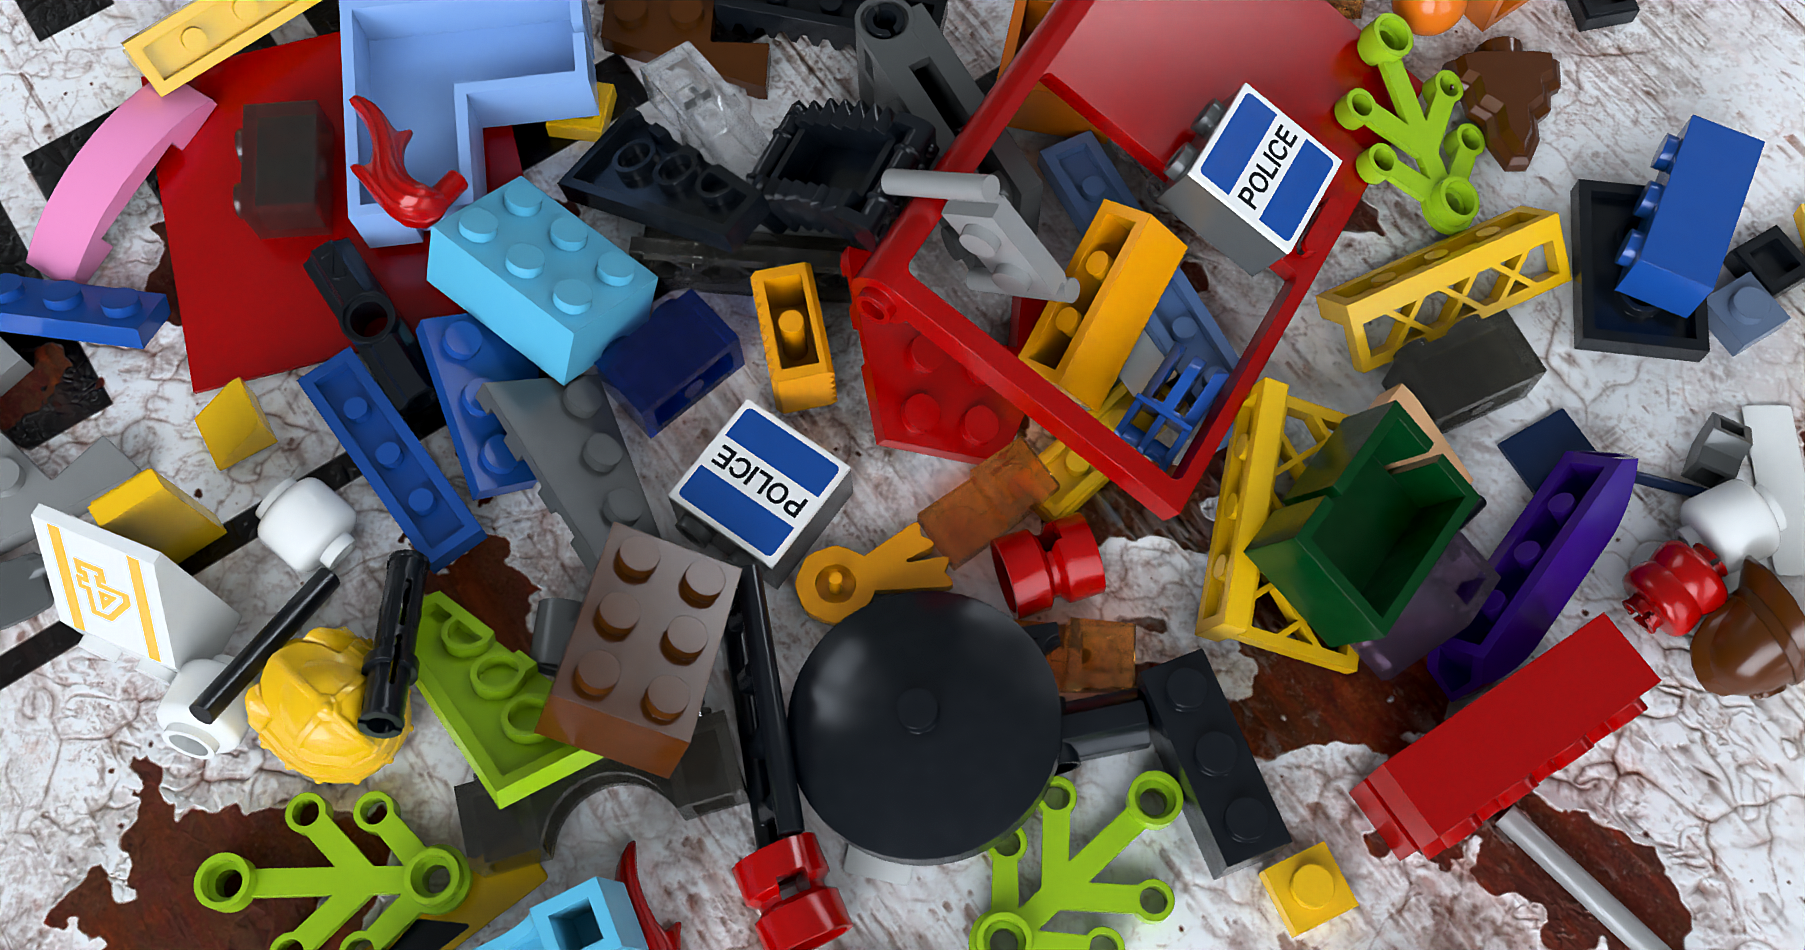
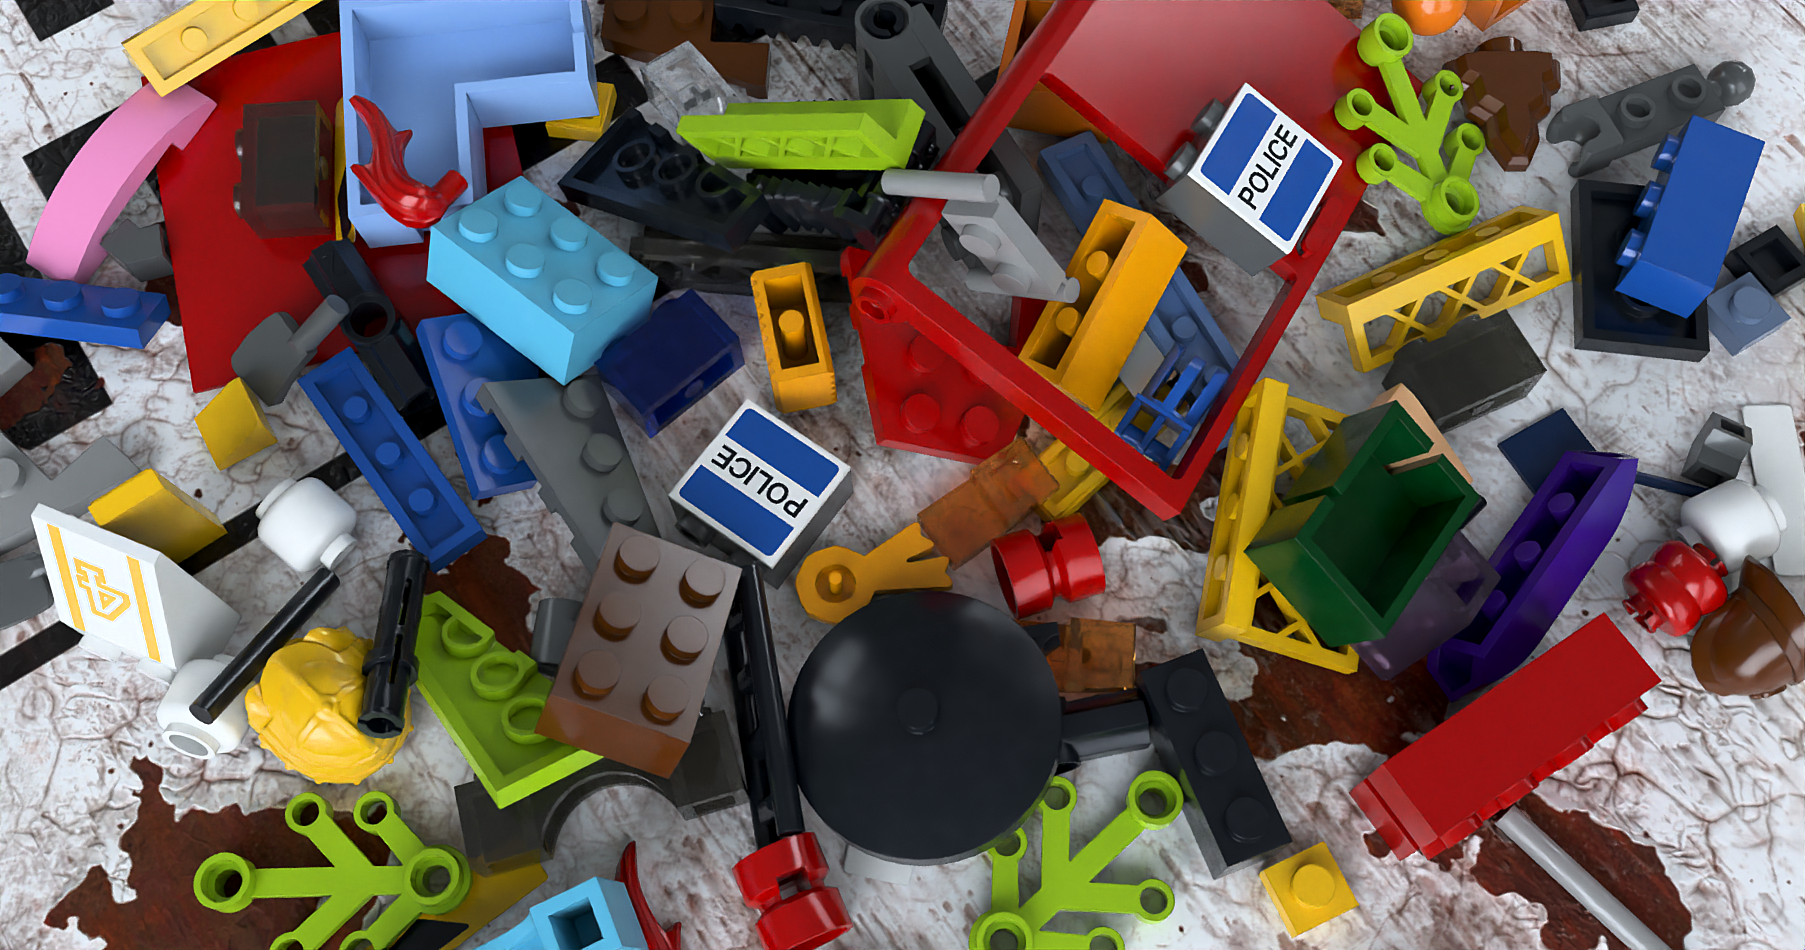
none -> dark grey piece [100,218,174,282]
none -> dark grey piece [231,295,350,407]
none -> yellow sticker [335,97,356,242]
none -> lime fence [675,99,926,170]
none -> dark grey plate [1546,60,1756,178]

